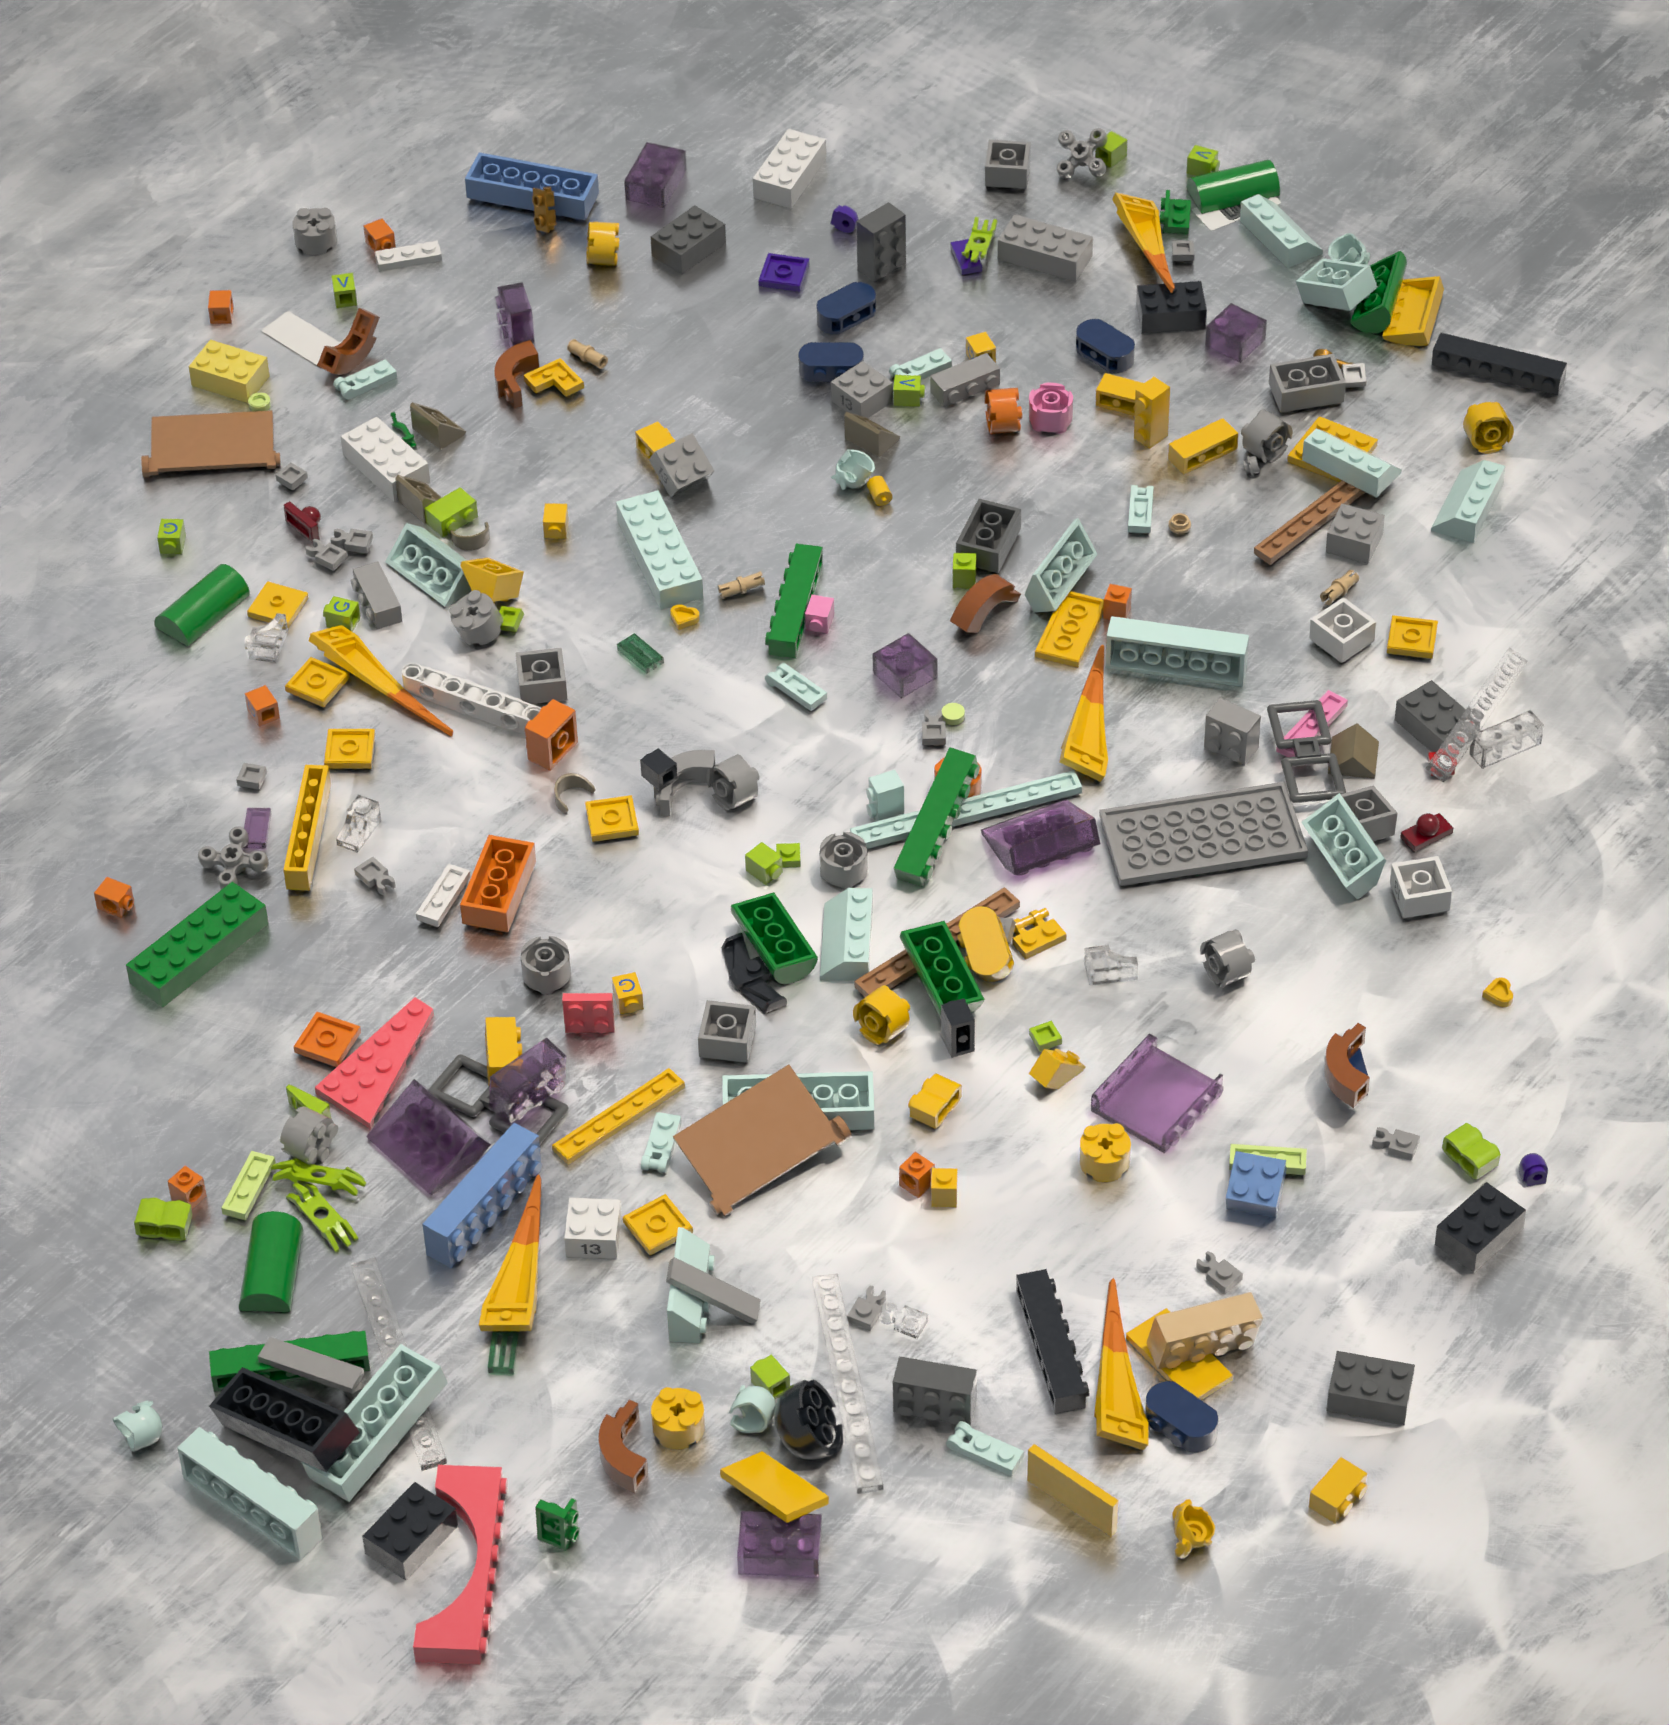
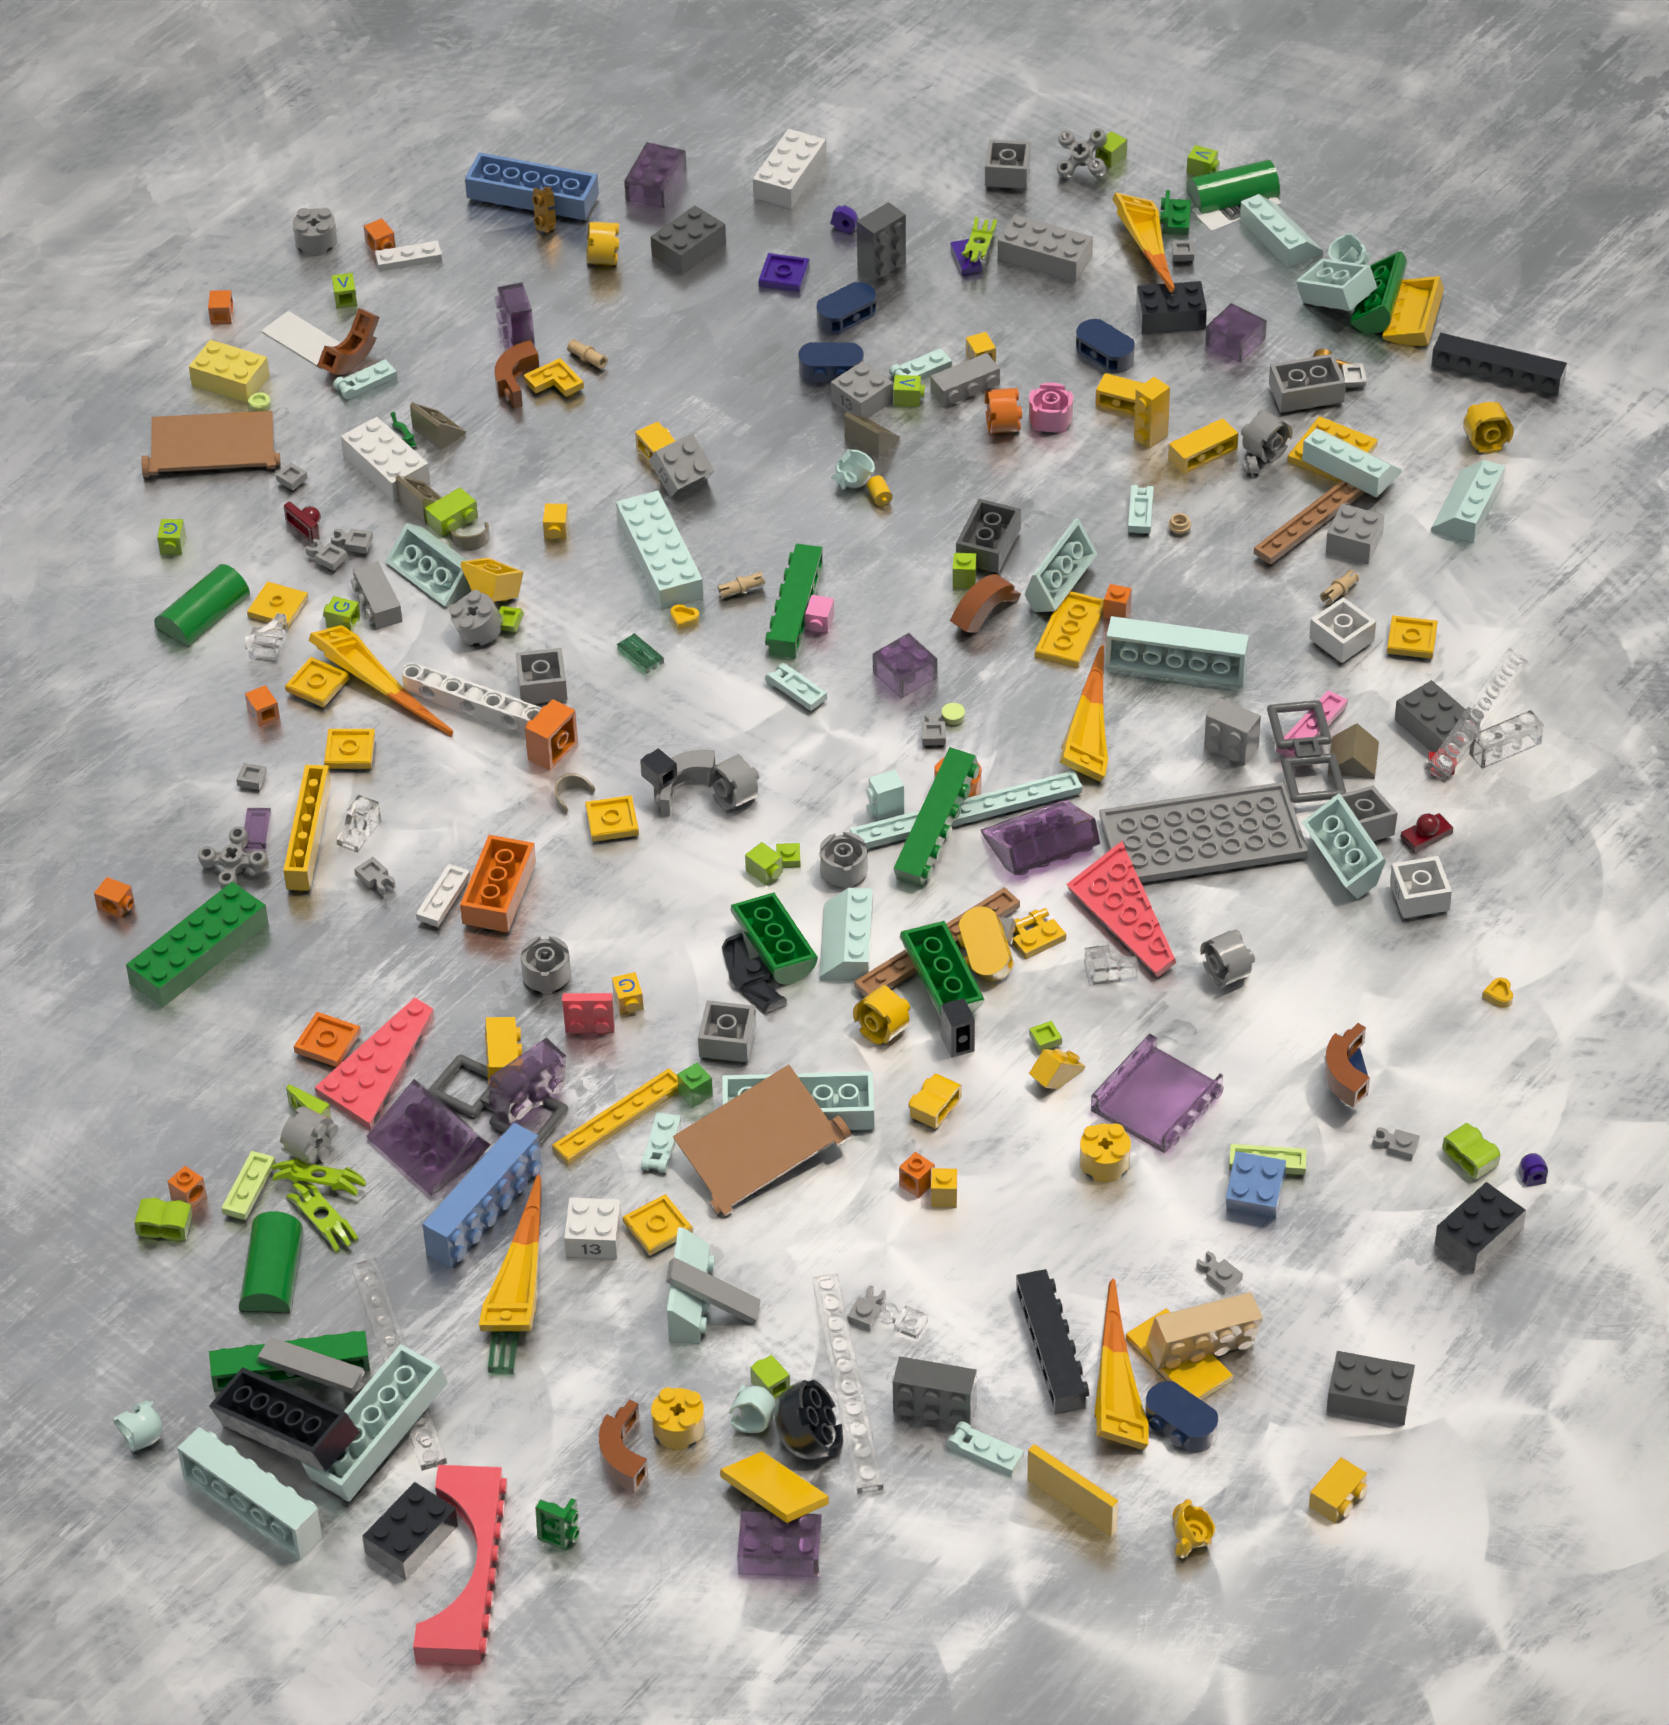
none -> bright green brick [677,1062,713,1108]
none -> coral wing [1066,841,1176,978]

